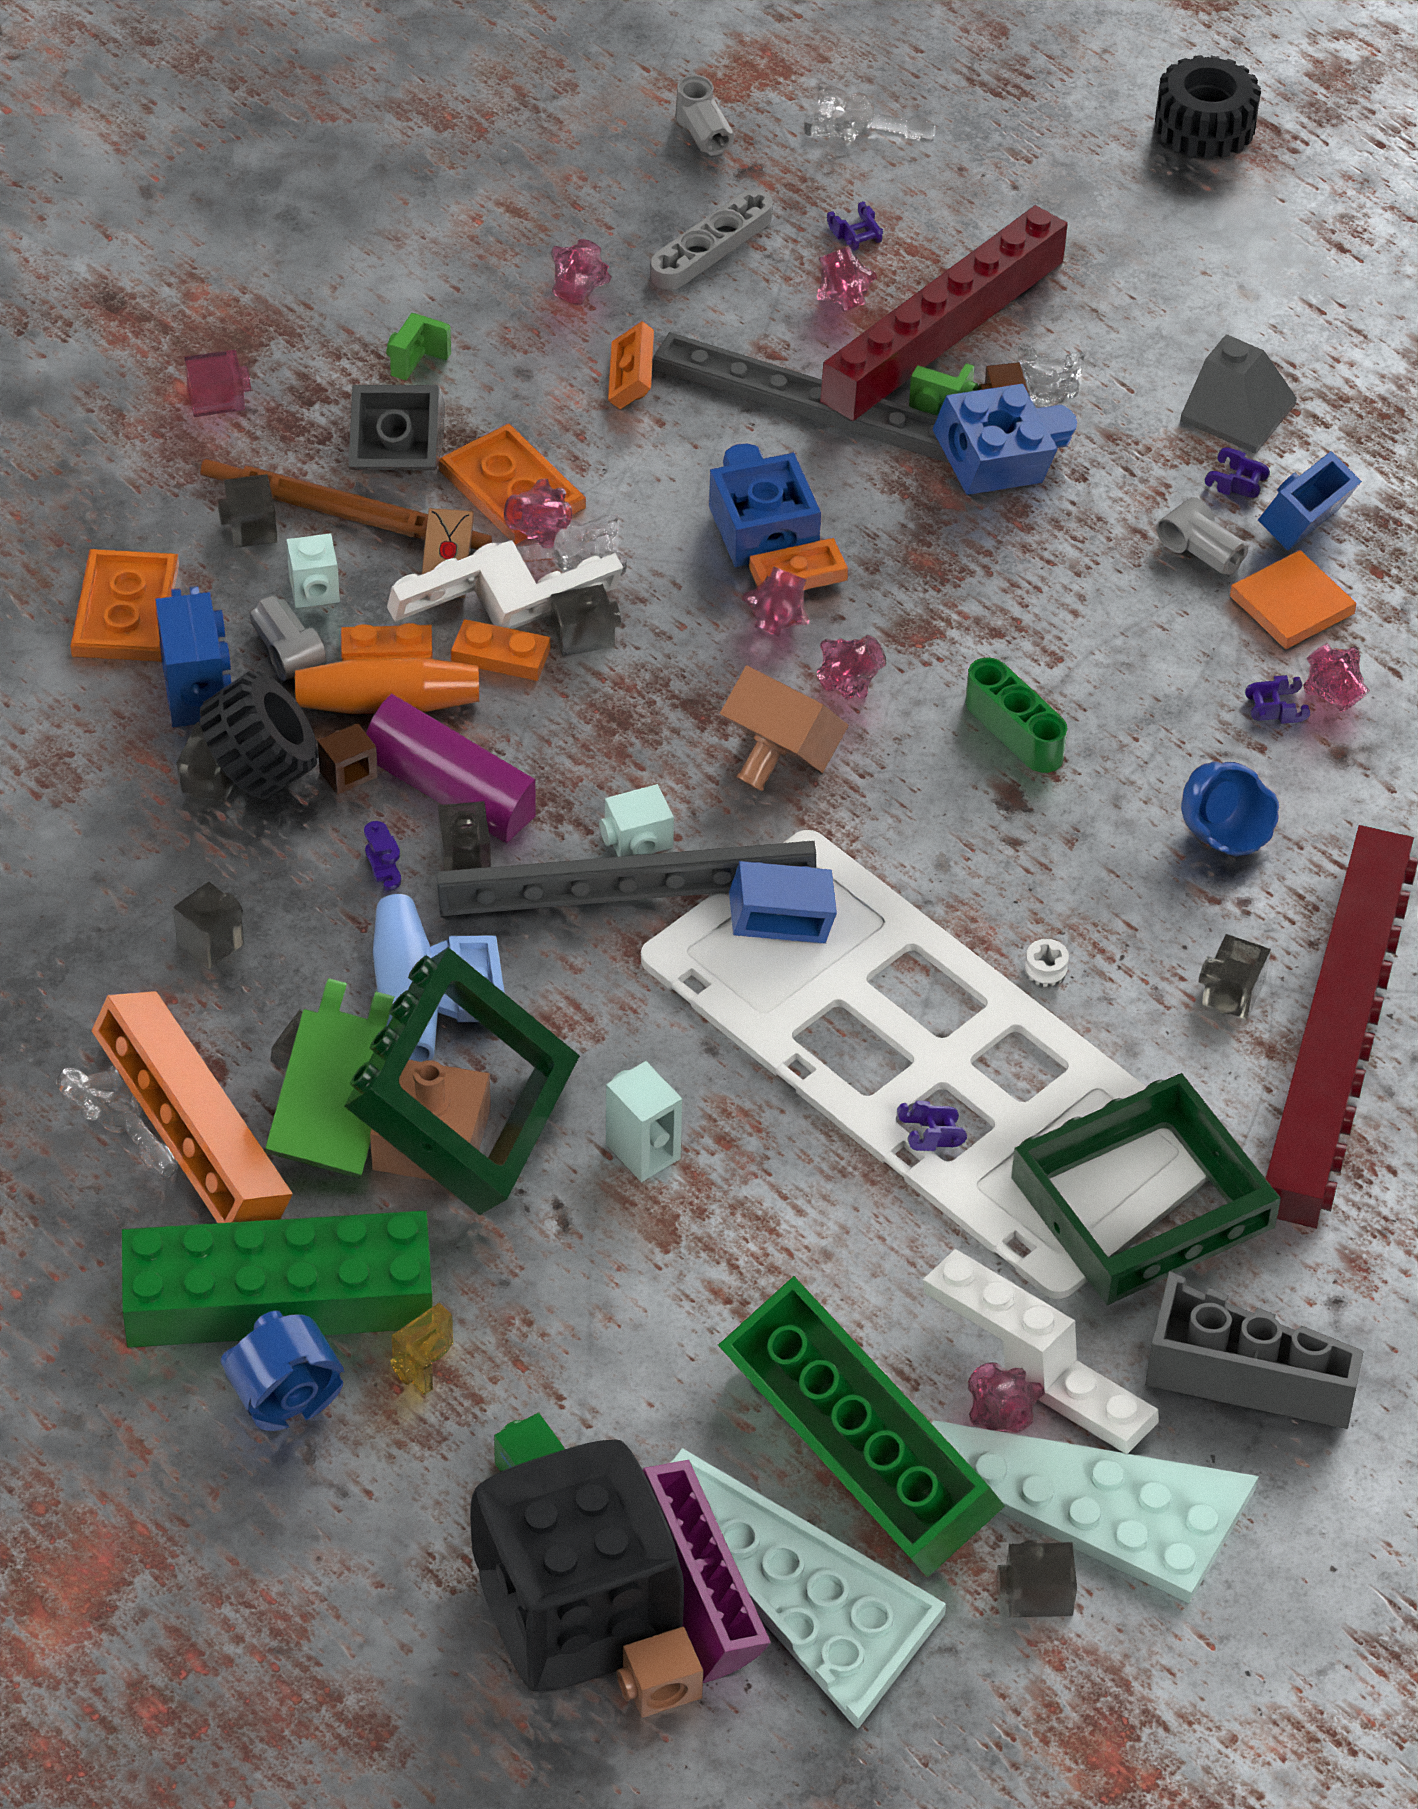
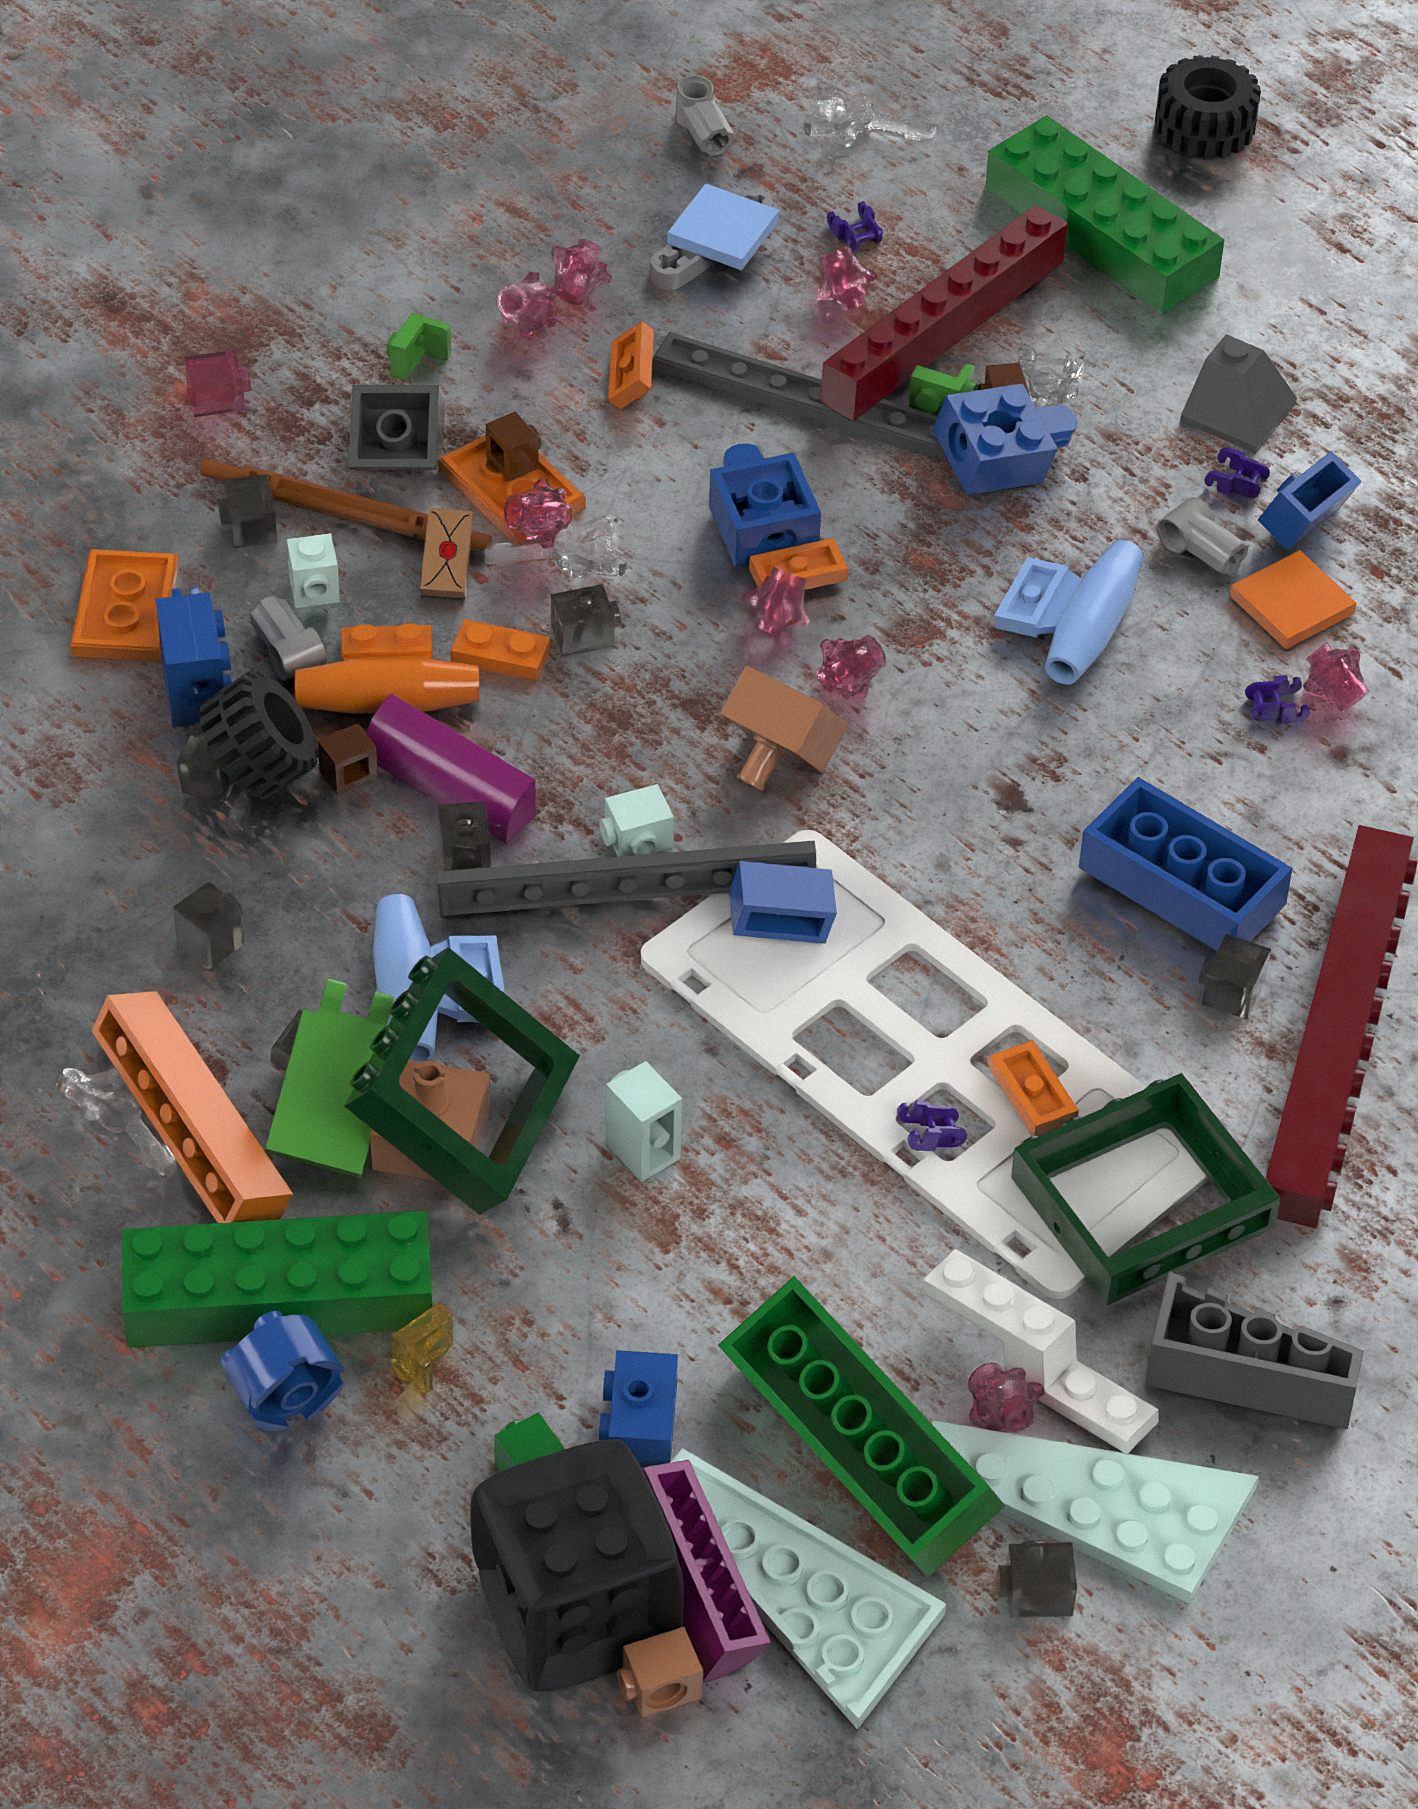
dark purple piece [364,821,401,891] -> none
white bracket [387,540,623,629] -> none
green beam [965,657,1068,773] -> none
white bush [1025,939,1069,987] -> none
blue piece [1181,761,1279,857] -> none
none -> reddish brown plate [486,411,541,481]
none -> clear pink rock [497,271,560,339]
none -> blue brick [599,1350,678,1468]
none -> light blue tile [667,184,780,270]
none -> green brick [985,115,1225,314]
none -> orange plate [988,1040,1079,1136]
none -> light blue plate [994,540,1143,685]
none -> blue brick [1079,777,1293,960]

